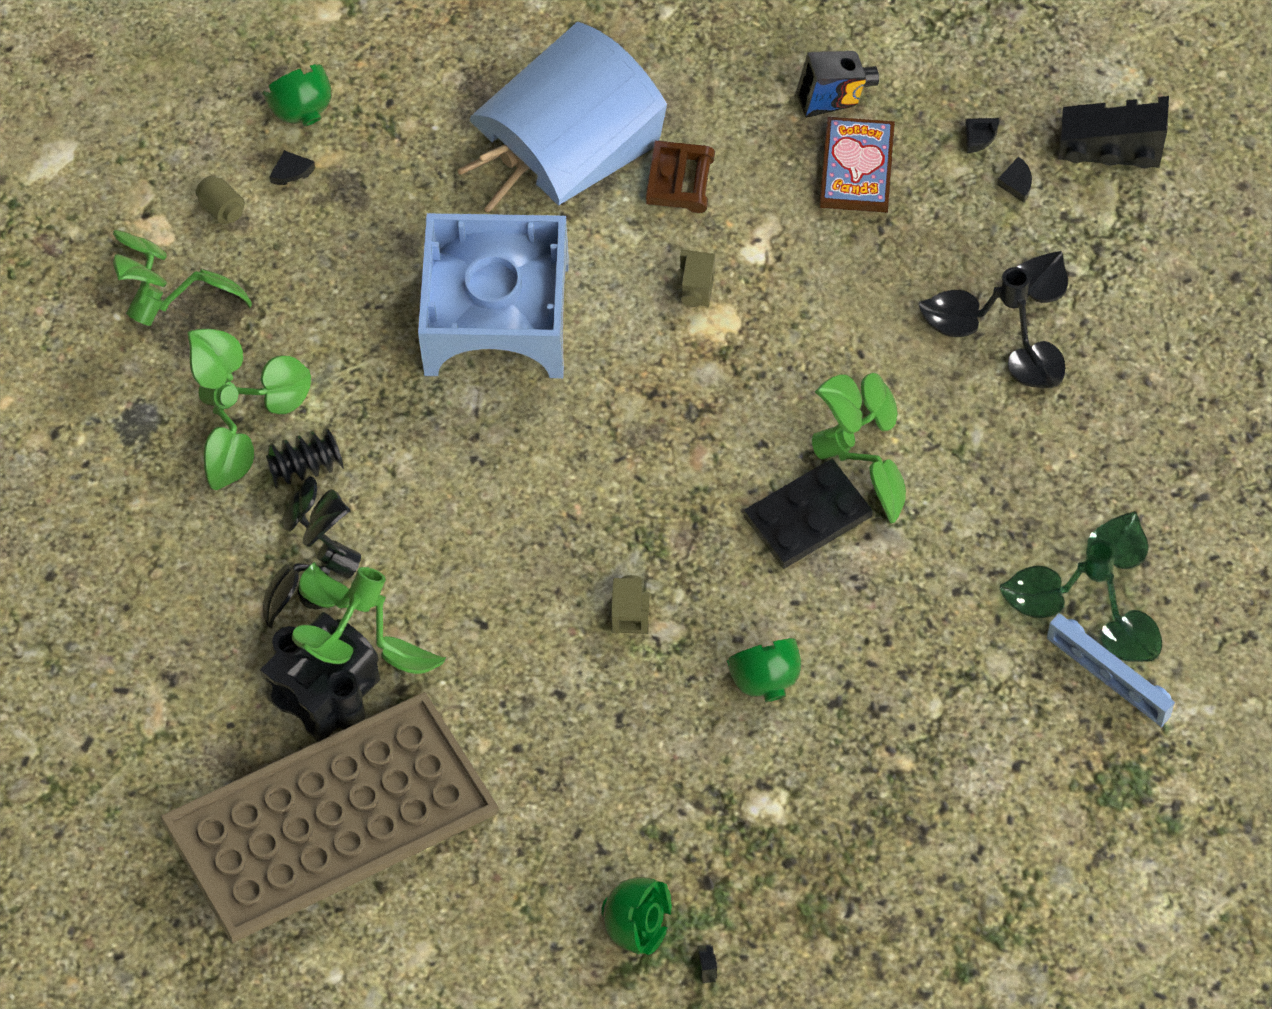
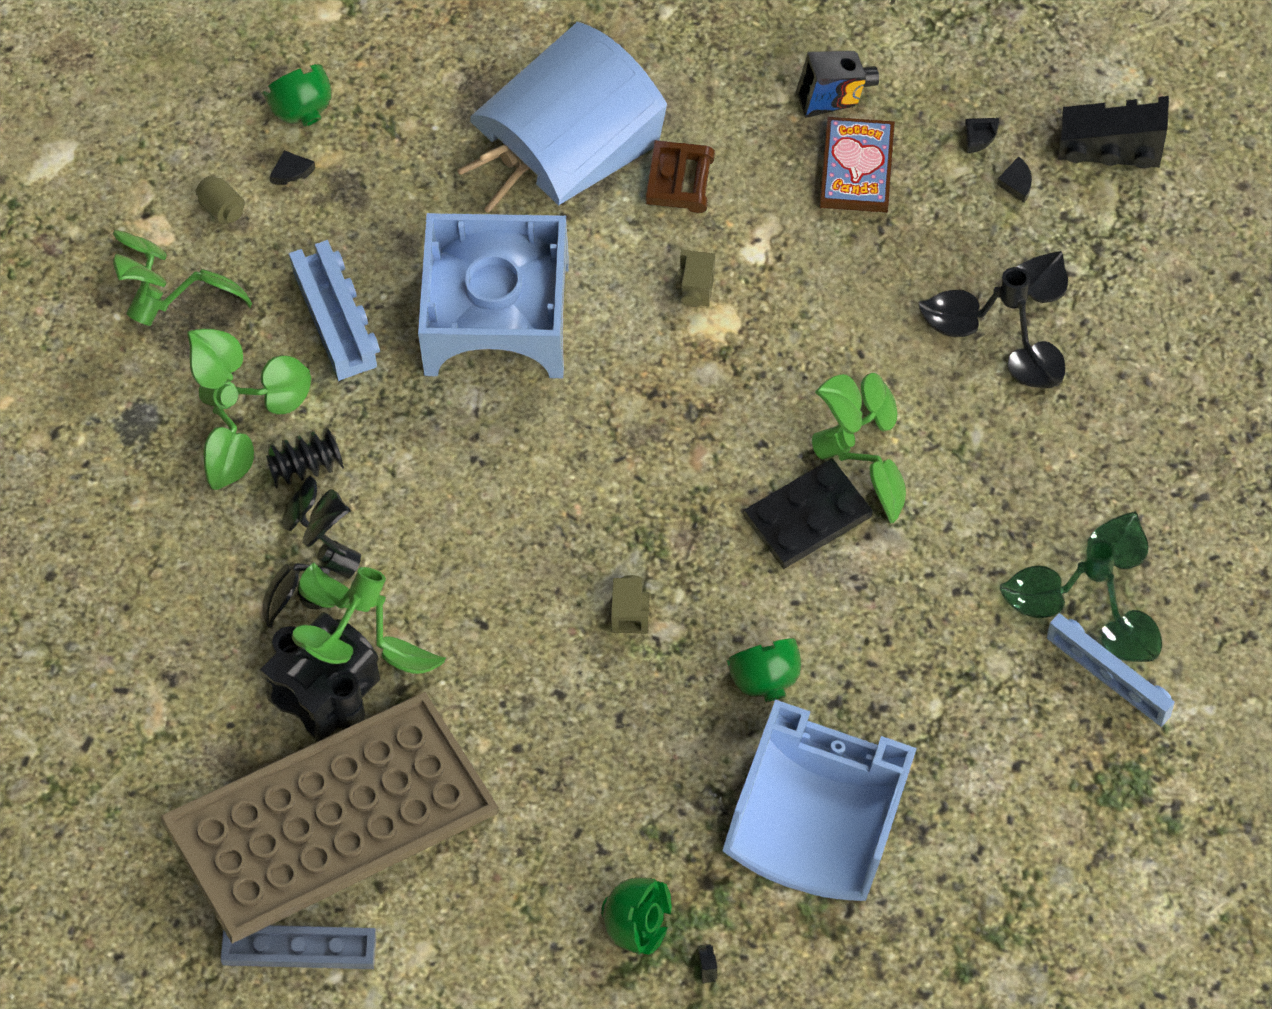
none -> sand blue plate [221,925,377,969]
none -> light blue brick [289,240,380,381]
none -> light blue windscreen [723,699,917,901]

